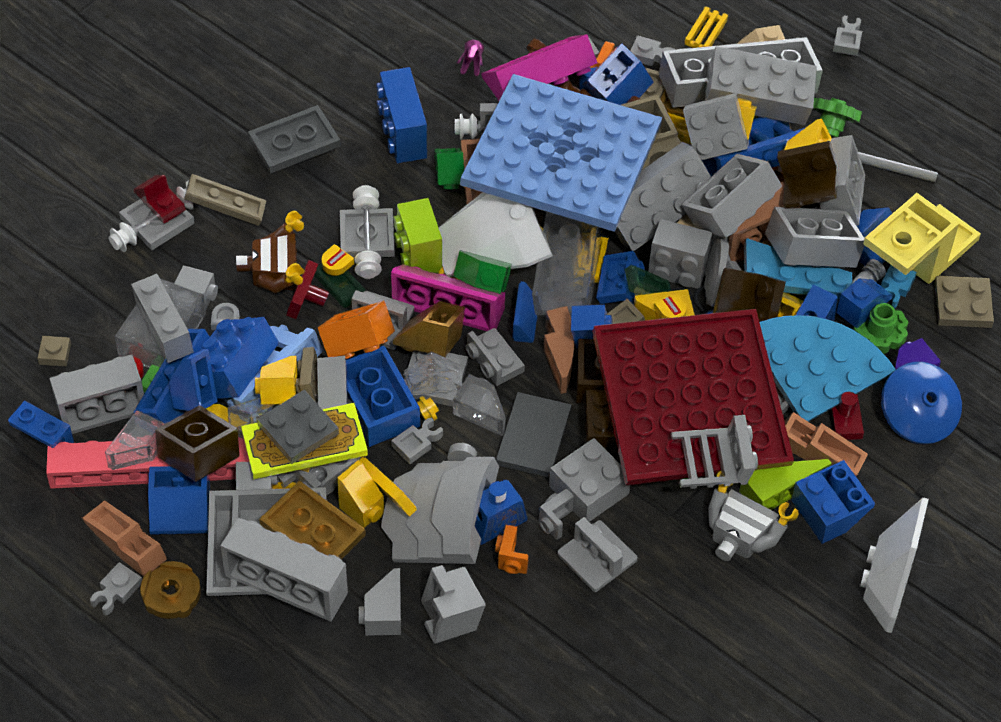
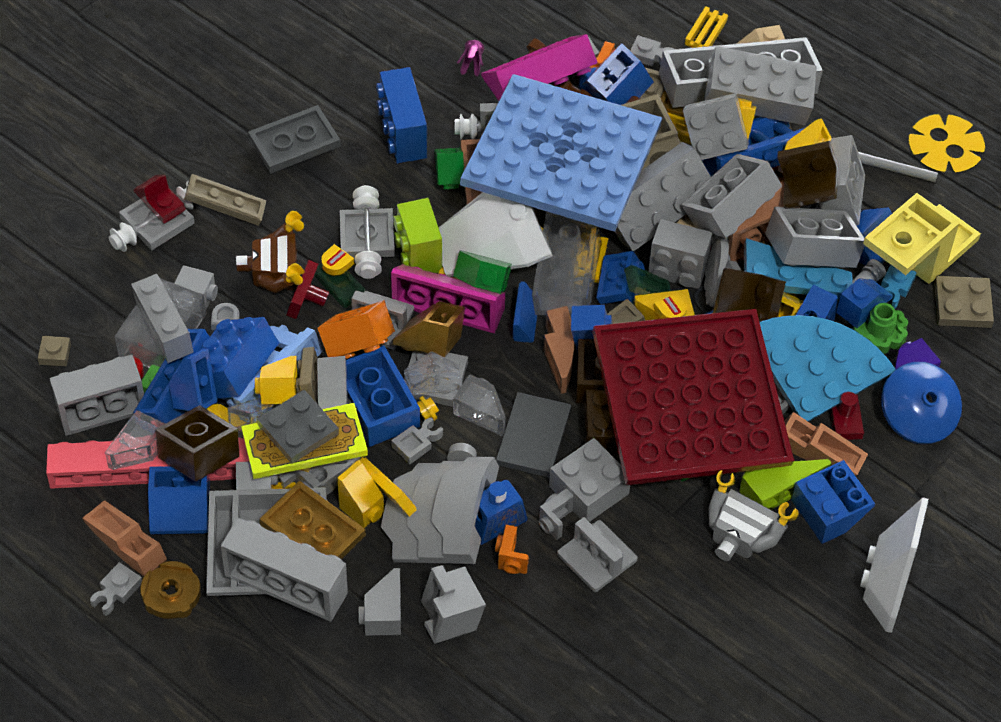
blue bracket [8,401,74,448] -> none
light grey bracket [465,328,525,386] -> none
light grey plate [671,415,758,489] -> none
bright green plant [813,98,862,138] -> none
light grey plate [833,15,862,56] -> none
none -> yellow piece [909,114,985,172]

